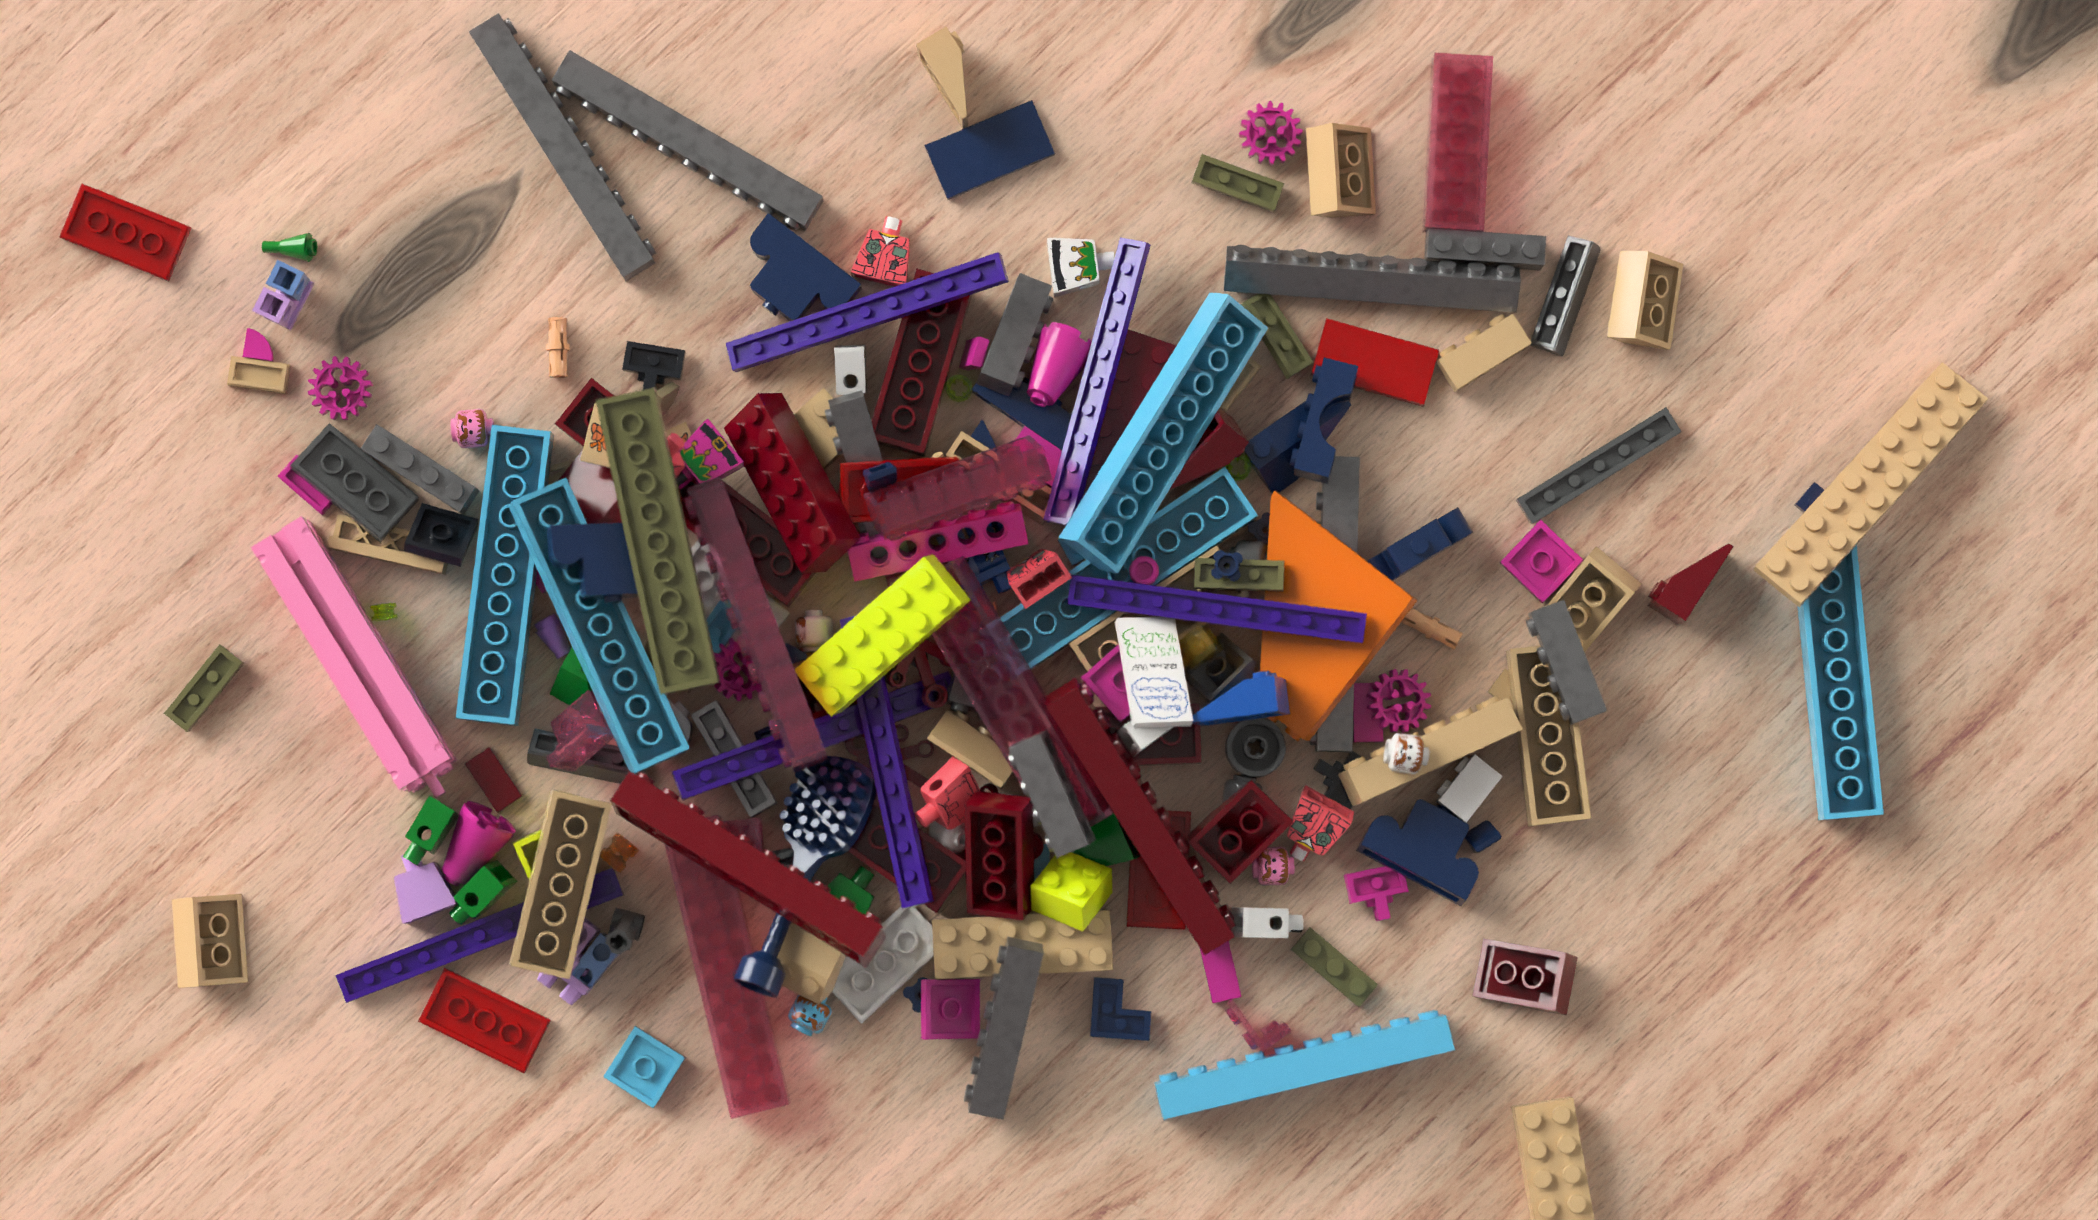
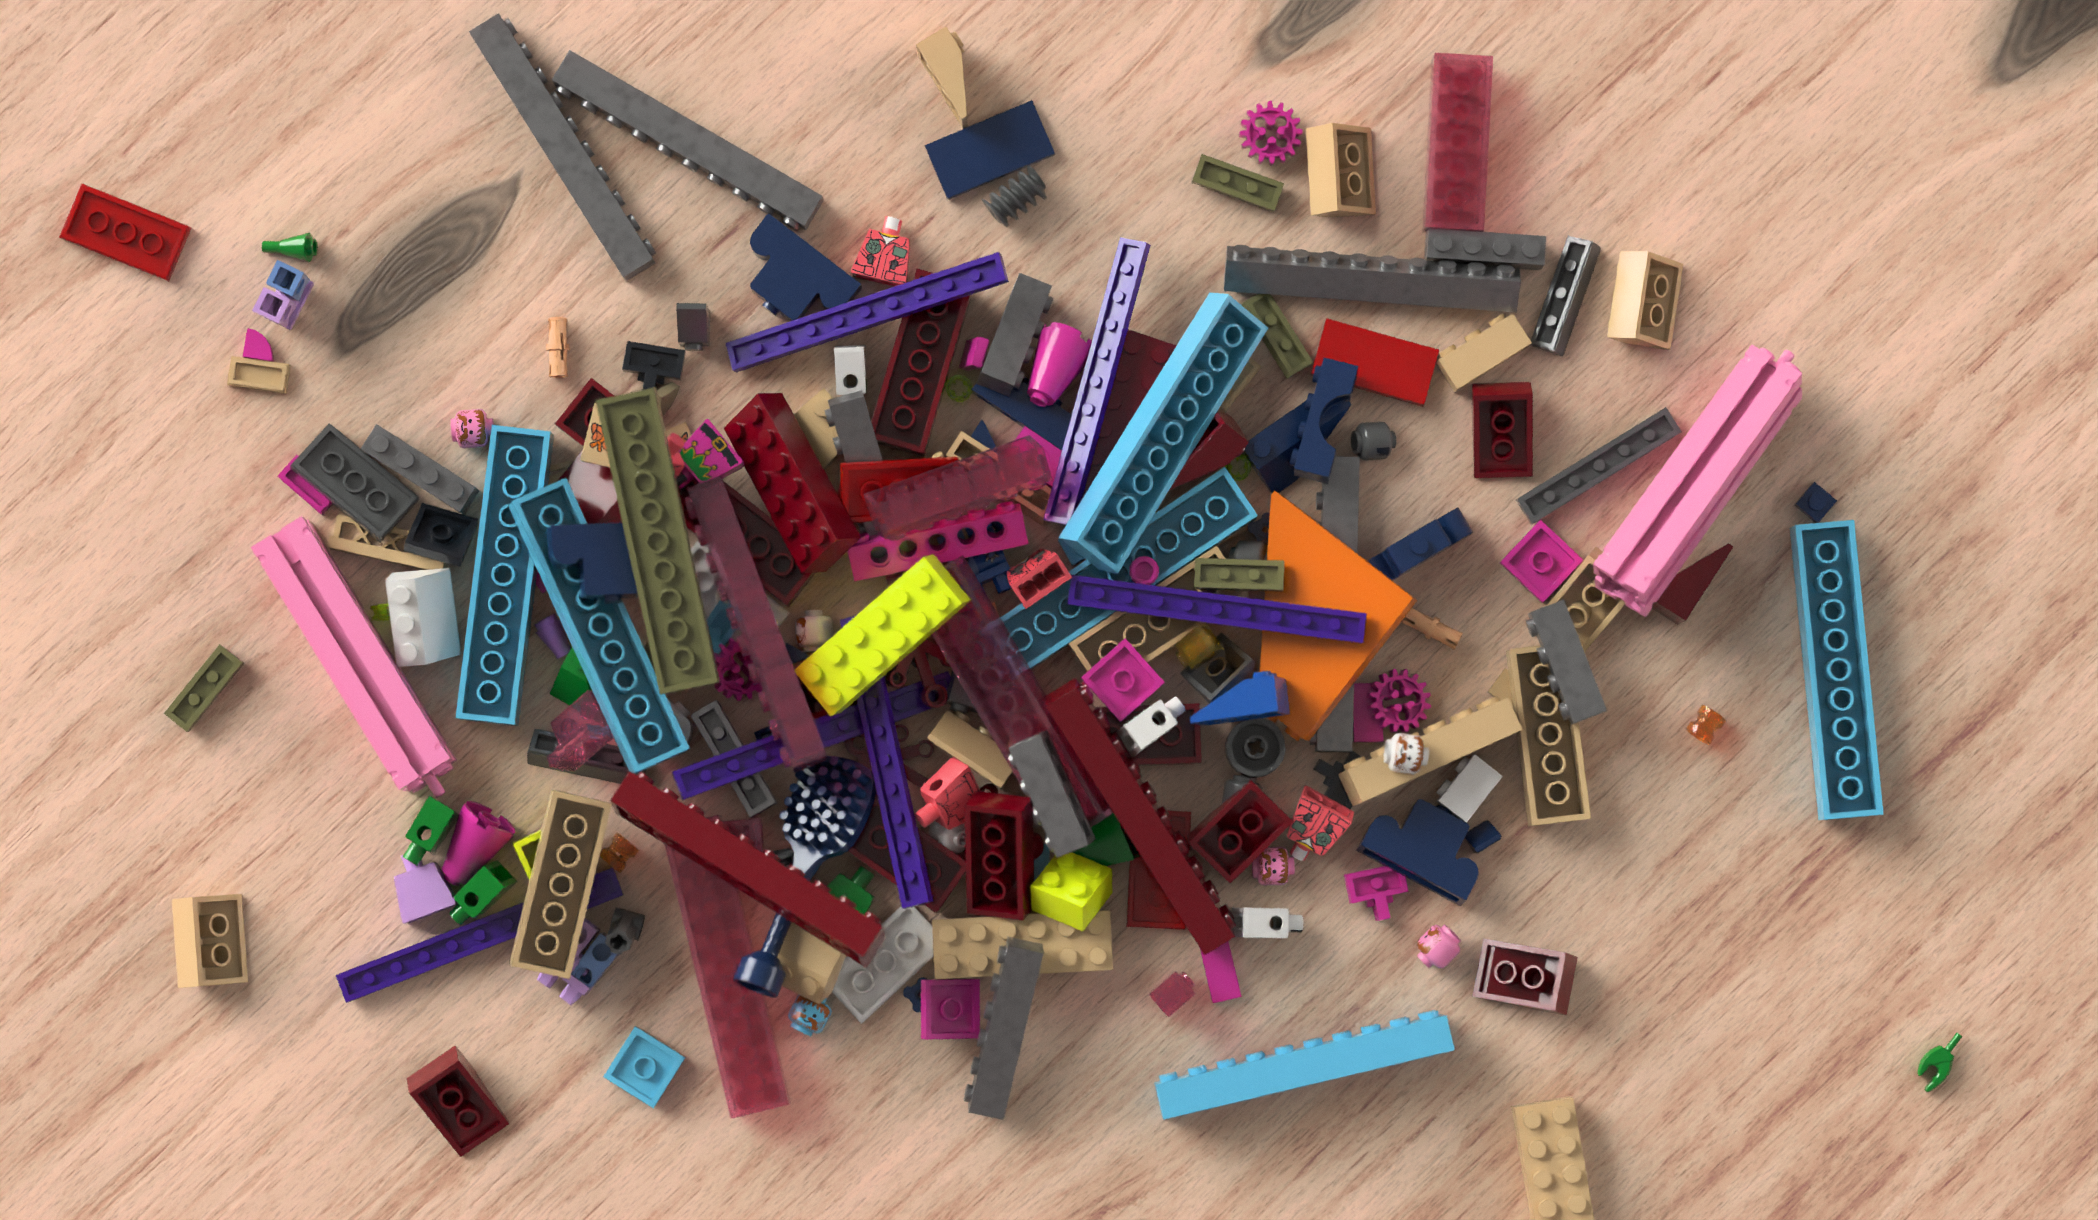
dark pink gear [308,356,373,420] -> none
red tile [418,968,551,1073] -> none
dark red tile [465,747,523,813] -> none
dark blue slope [862,461,897,491] -> none
white torso [1047,238,1114,297] -> none
dark blue plate [1090,977,1151,1041] -> none
white tile [1115,617,1193,728] -> none
dark blue plate [1211,550,1243,582] -> none
clear pink bracket [1225,999,1292,1052] -> none
olive plate [1291,927,1378,1007] -> none
tan plate [1754,362,1988,608] -> none
none -> white slope [385,568,461,667]
none -> dark red slope [406,1045,509,1157]
none -> dark grey slope [676,303,710,351]
none -> dark grey piece [982,165,1047,227]
none -> clear pink brick [1148,971,1195,1017]
none -> dark grey head [1351,421,1396,461]
none -> bright pink head [1417,924,1461,969]
none -> dark red slope [1472,382,1533,478]
none -> bright pink brick [1593,345,1802,617]
none -> clear orange wheel [1685,704,1726,745]
none -> green hand [1917,1033,1963,1092]

